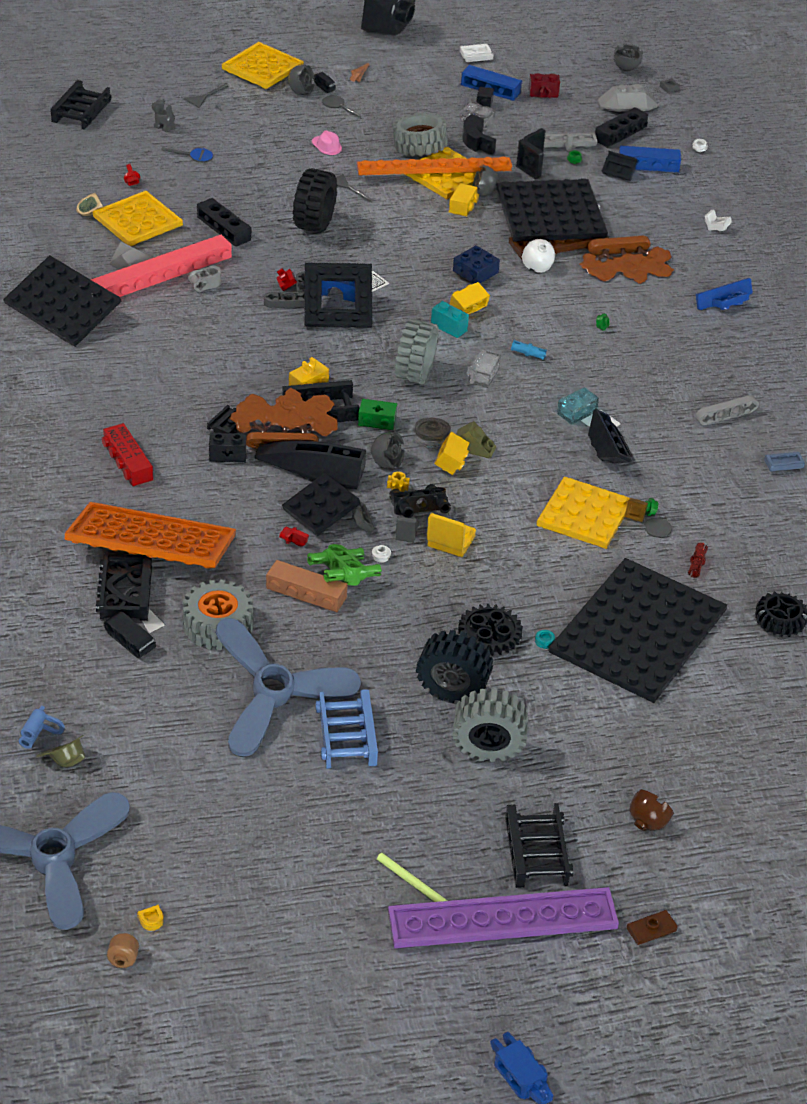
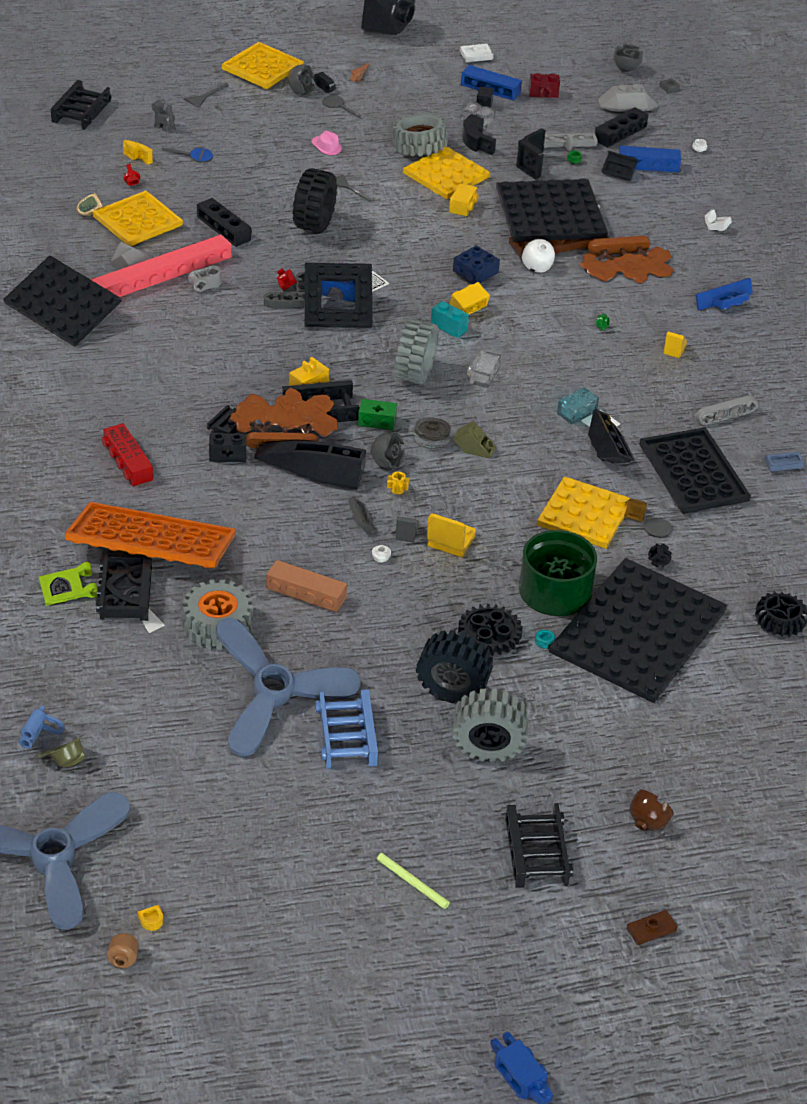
black beam [104,611,156,658] -> none
red piece [279,526,309,546] -> none
black plate [282,473,361,536] -> none
bright green piece [307,544,382,586] -> none
orange plate [357,157,512,175] -> none
medium lavender plate [388,887,619,948] -> none
black piece [389,484,451,518] -> none
yellow brick [434,431,469,475] -> none
dark grey cylinder [472,164,499,197] -> none
dark azure pin [511,340,547,360] -> none
green plate [645,498,658,516] -> none
clear red pin [688,543,708,578] -> none
none -> lime flag [38,562,97,606]
none -> yellow slope [123,140,153,165]
none -> dark green wheel [519,530,597,616]
none -> black plate [639,427,751,514]
none -> black gear [648,543,672,567]
none -> yellow slope [663,331,687,358]

